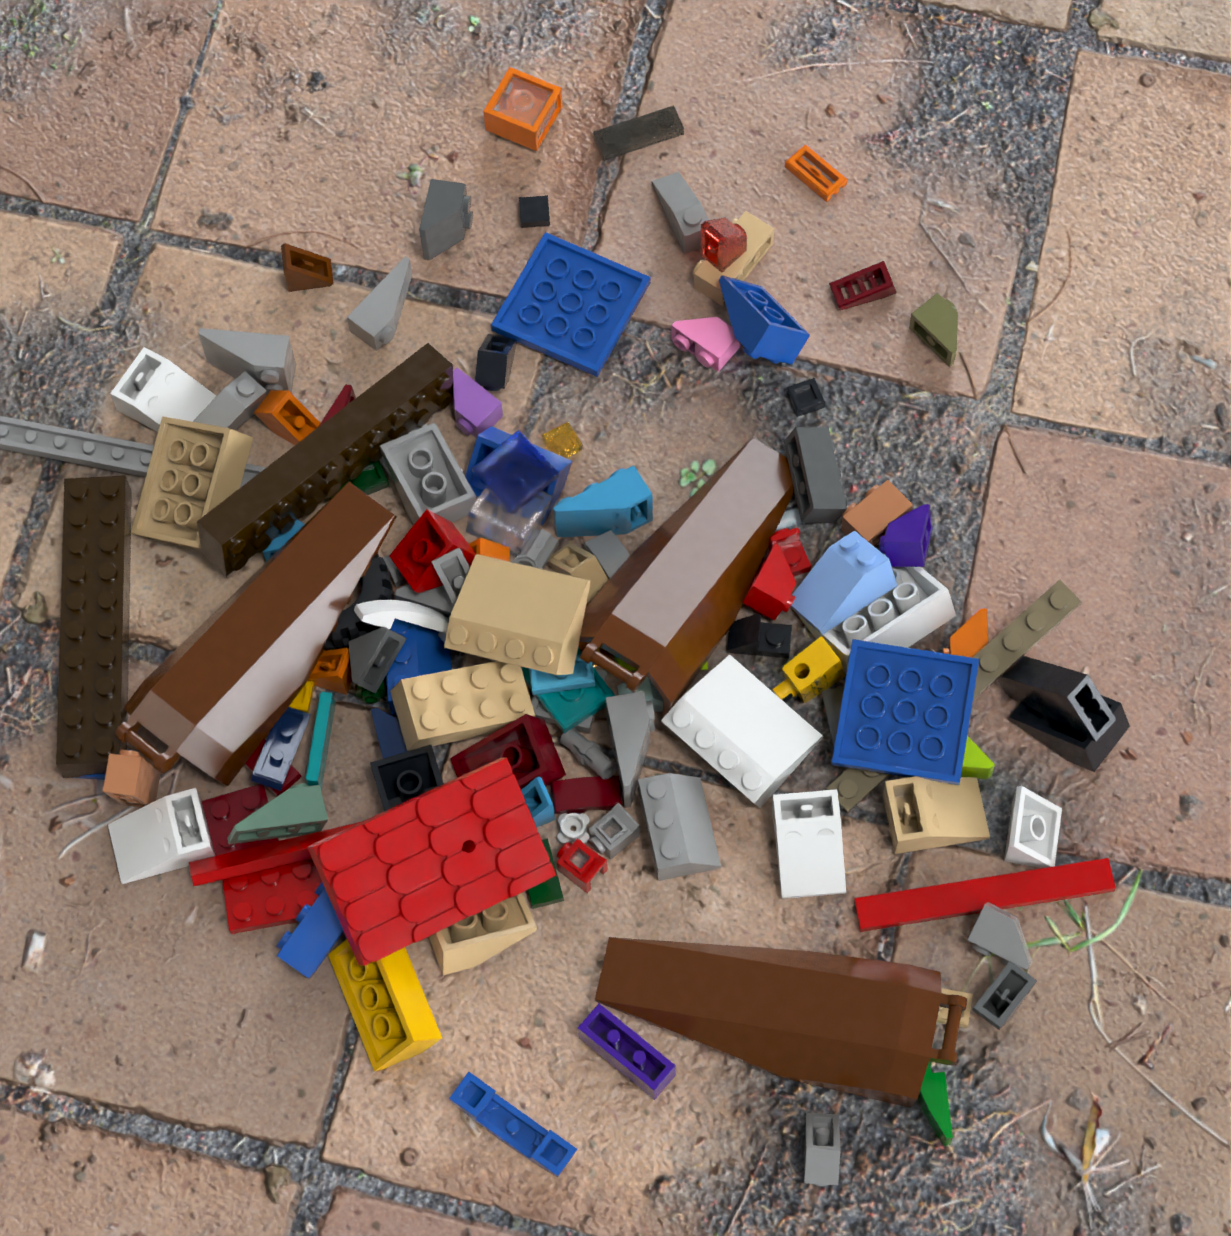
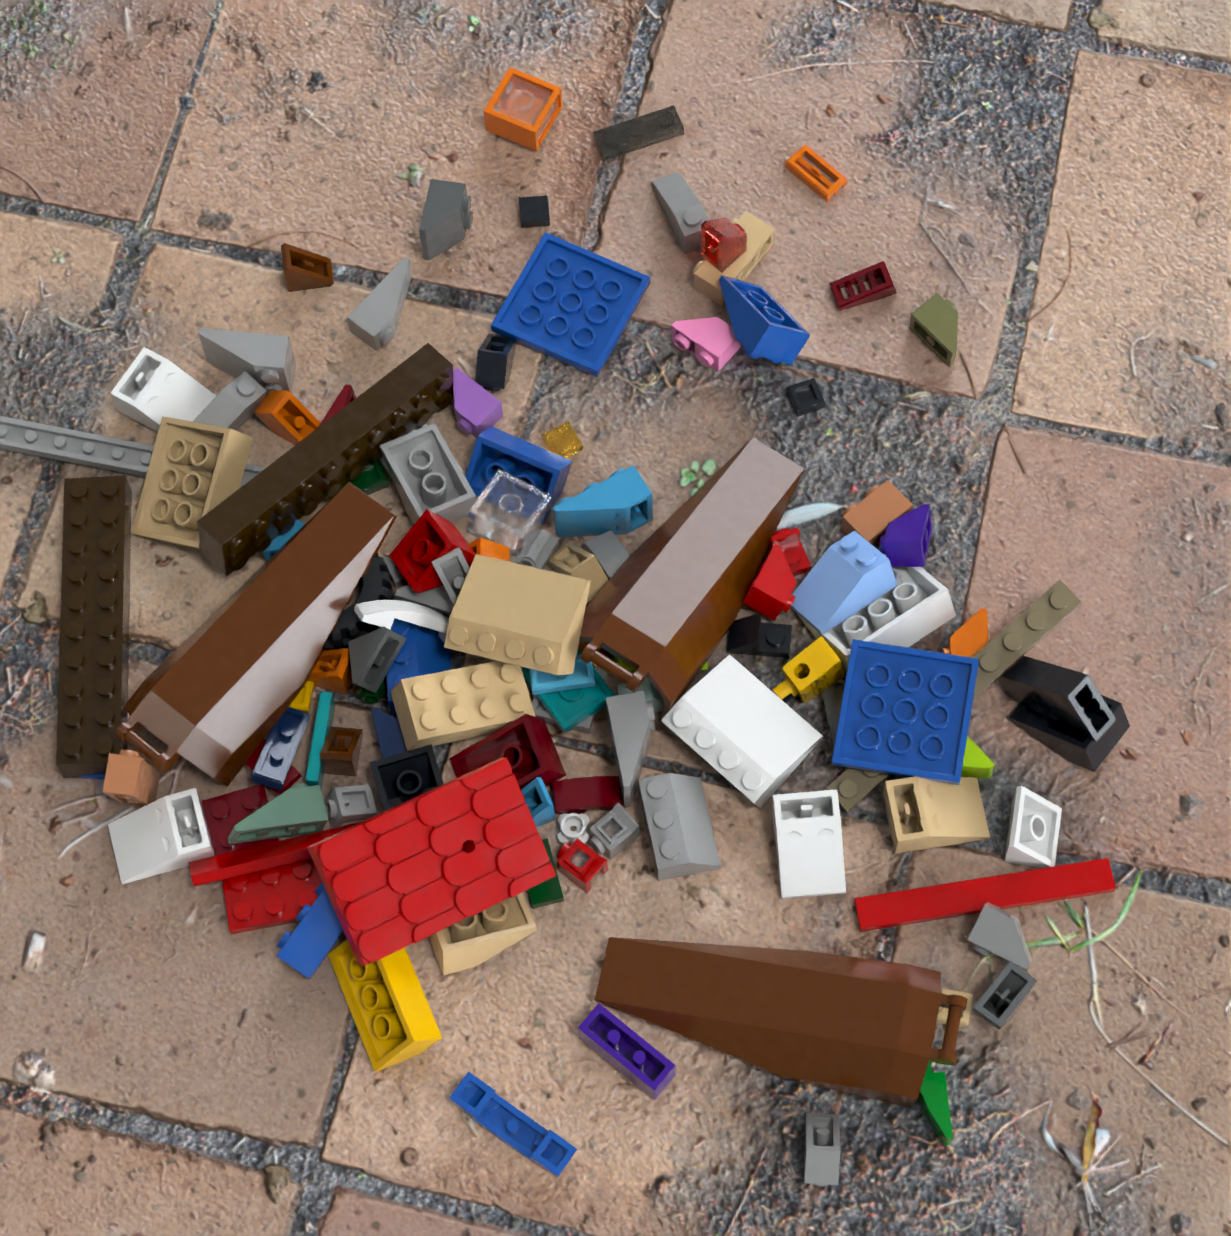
clear blue tile [472,430,559,515] -> none
light grey pin [560,728,617,779] -> none
dark grey brick [784,427,847,523] -> none
none -> reddish brown slope [320,727,363,777]
none -> light grey bracket [324,784,377,828]

